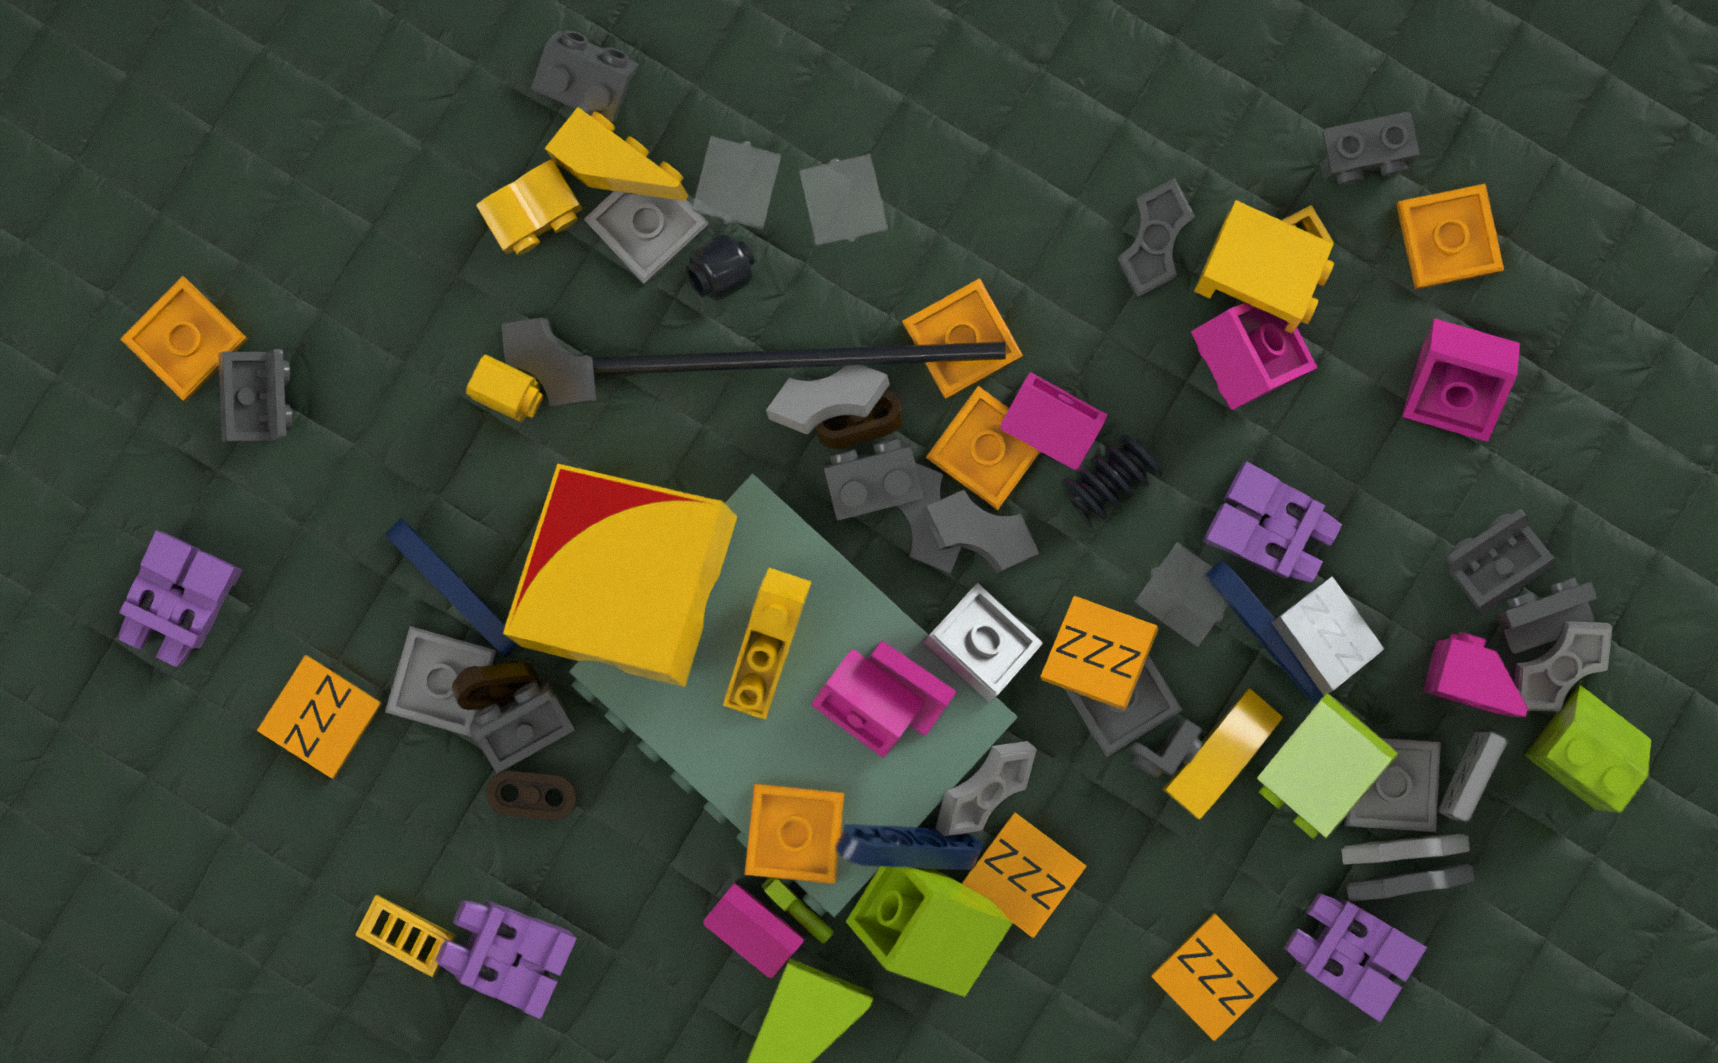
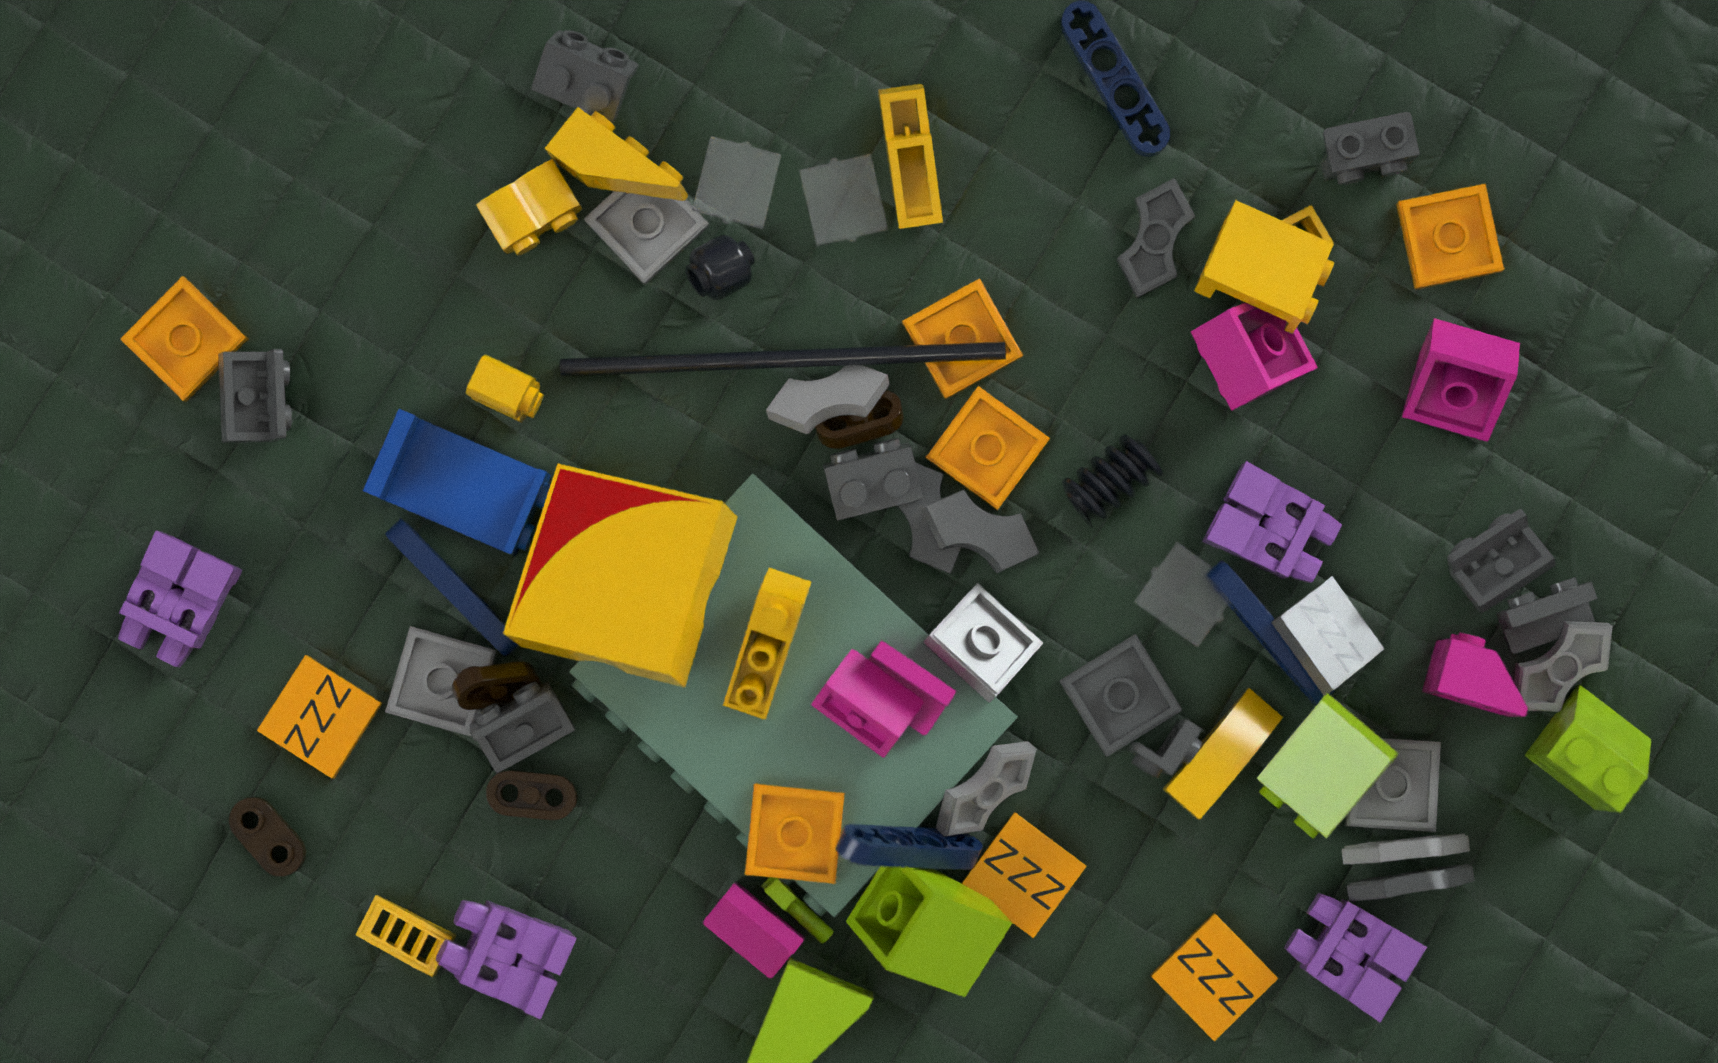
dark grey tile [501,318,596,407] -> none
dark pink panel [1000,372,1107,470] -> none
light orange tile [1041,596,1158,711] -> none
light grey tile [1437,732,1507,821] -> none
none -> dark brown plate [229,797,306,876]
none -> blue panel [363,409,551,557]
none -> yellow slope [878,84,943,229]
none -> dark blue beam [1061,1,1170,157]

